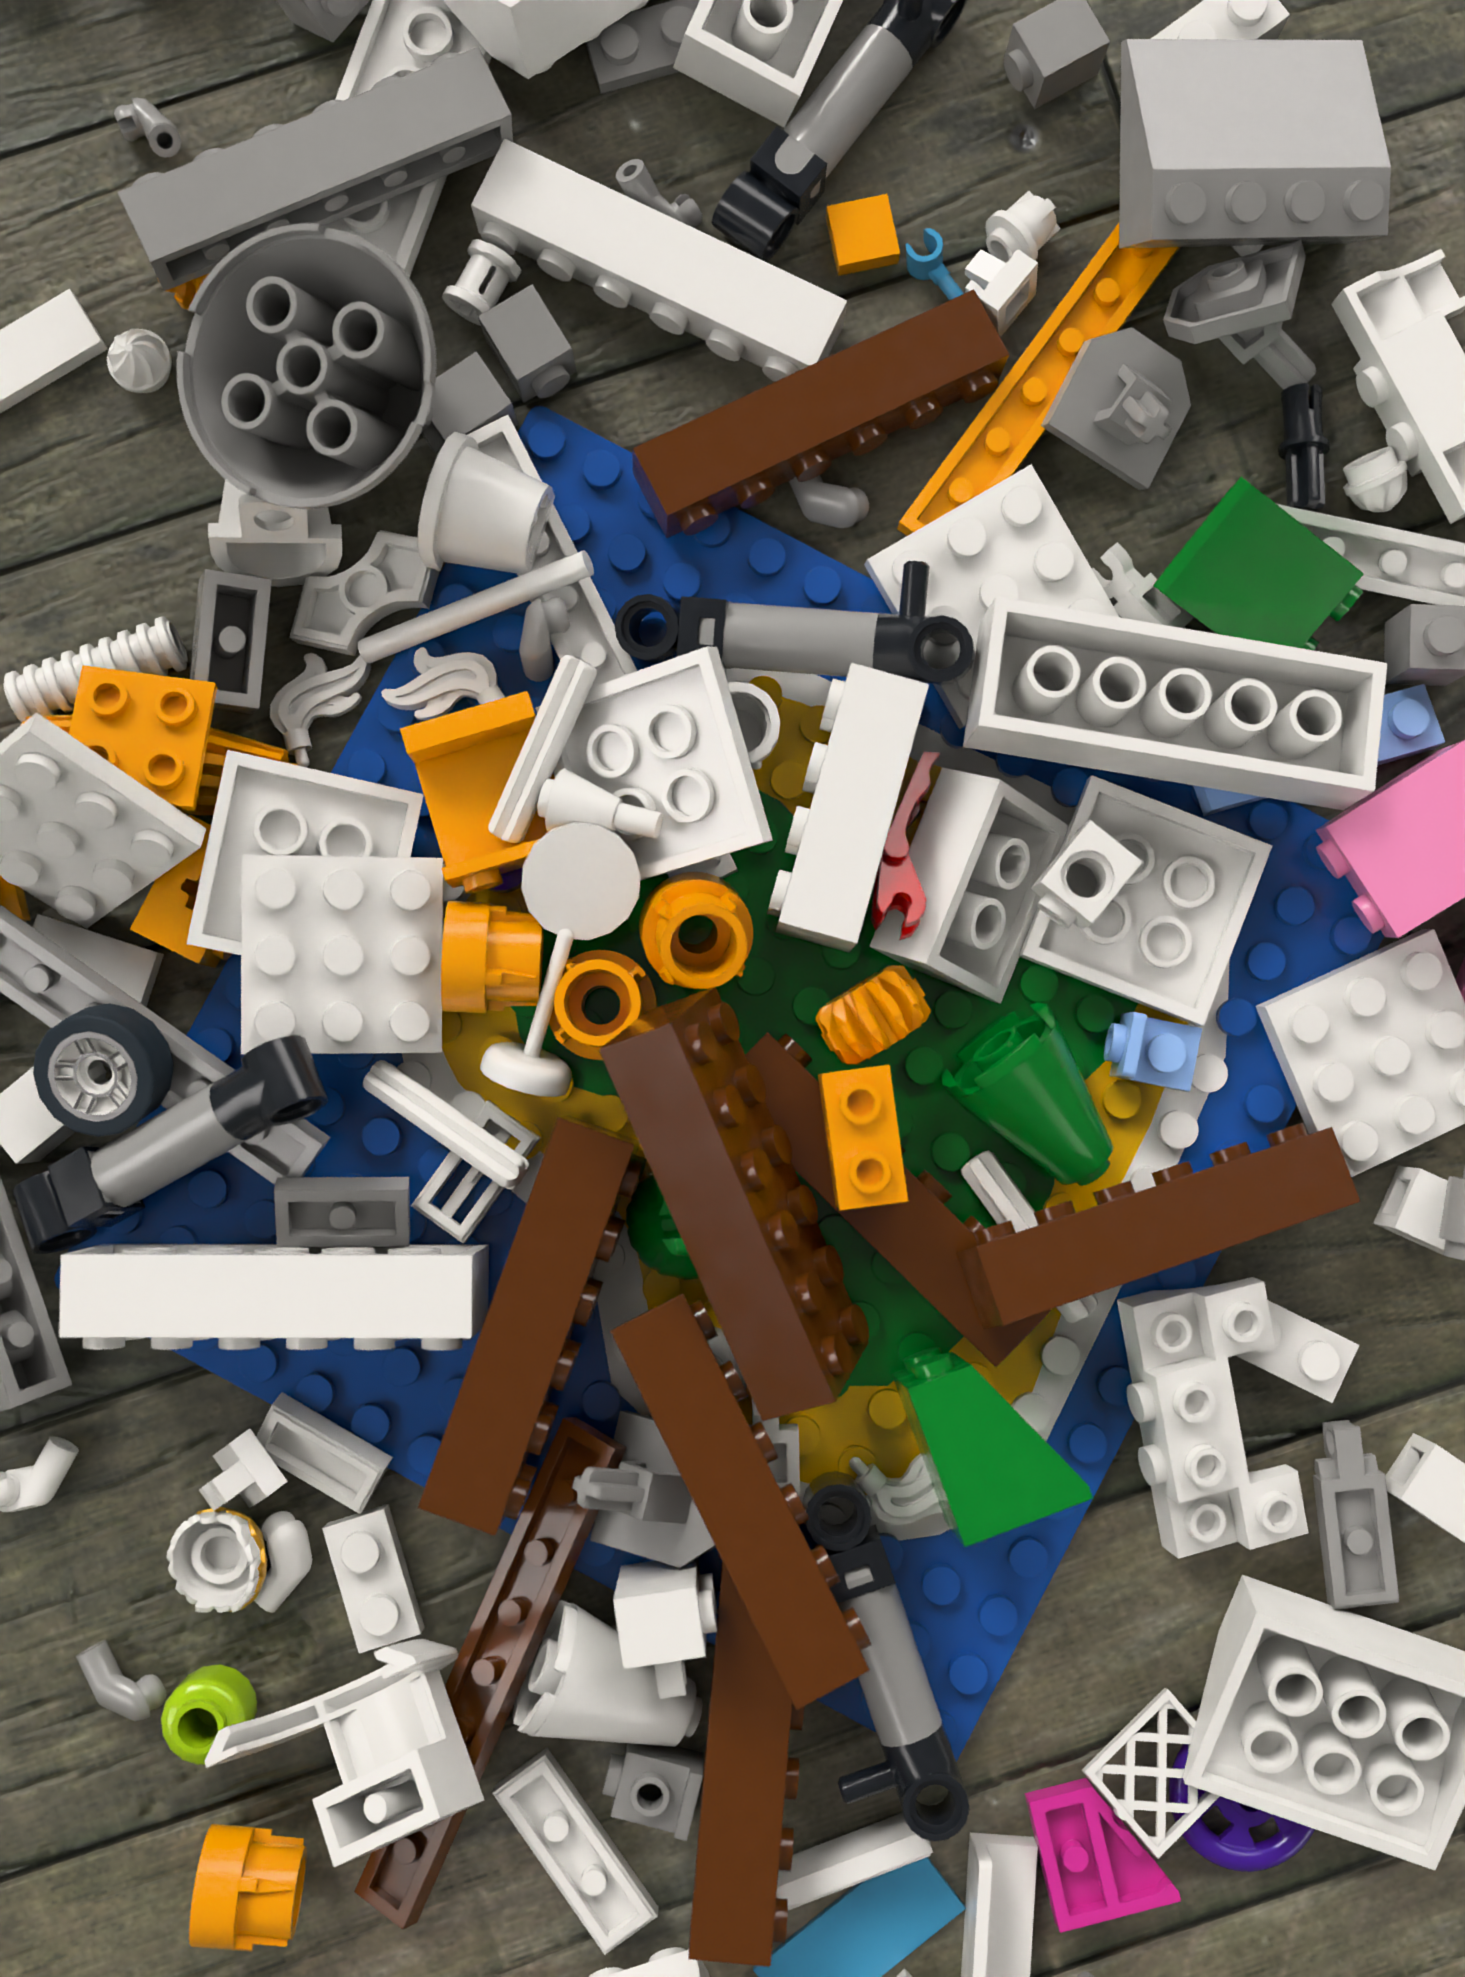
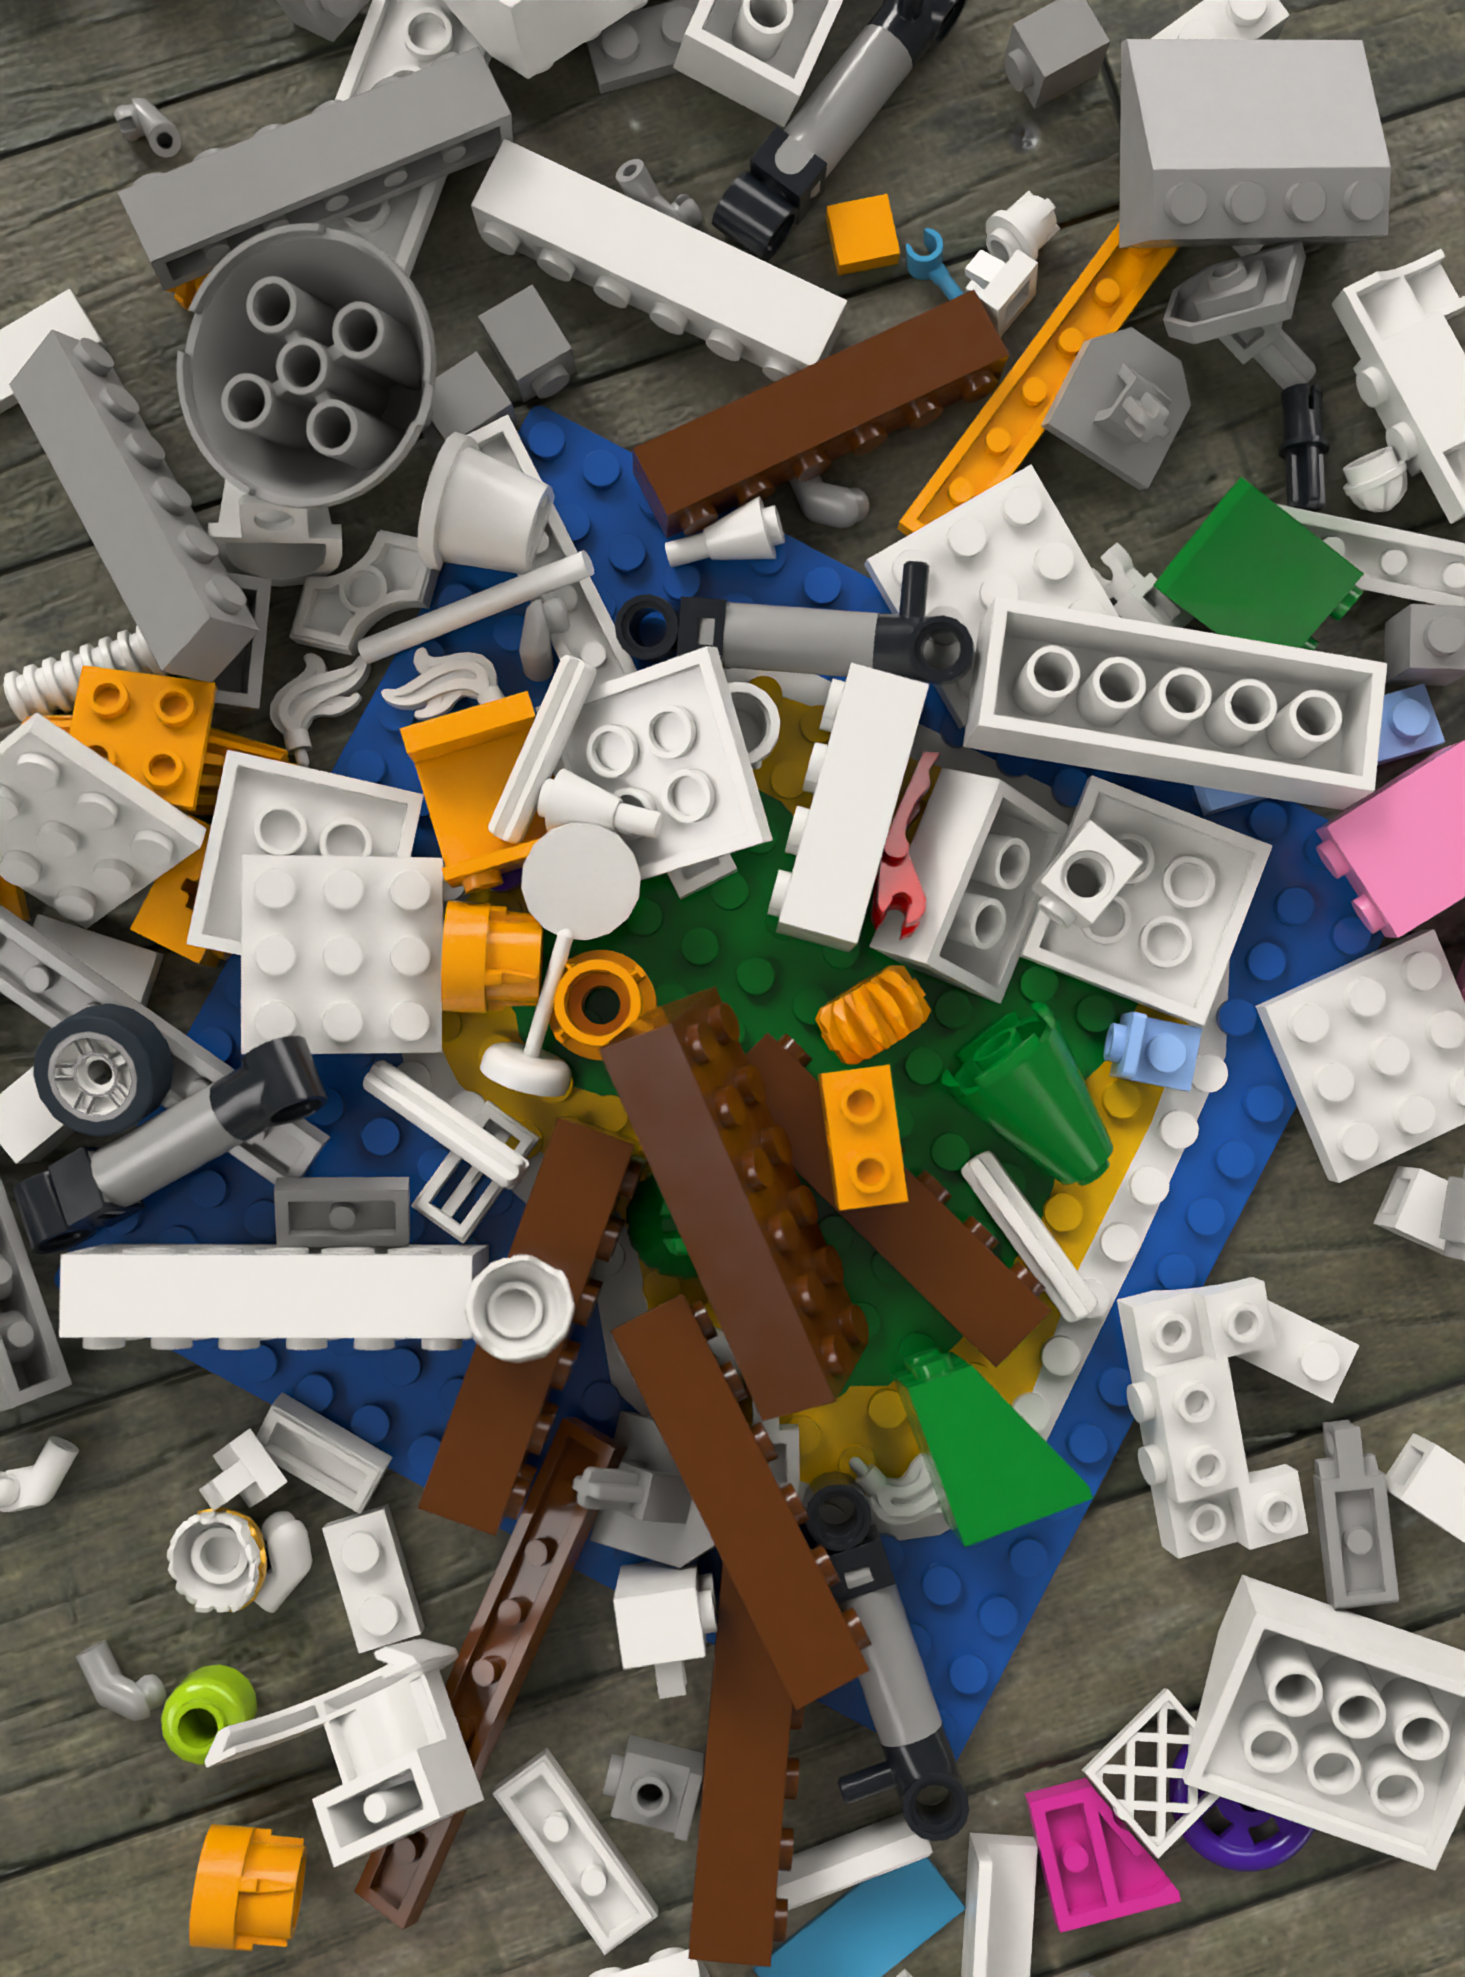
white plate [107,329,172,393] -> none
white bush [442,239,521,326] -> none
white cone [513,1600,703,1747] -> none
light orange piece [639,872,753,989] -> none
reddish brown brick [957,1123,1361,1329] -> none
none -> light grey brick [9,329,260,683]
none -> white hair [465,1255,575,1363]
none -> white cone [665,496,785,568]

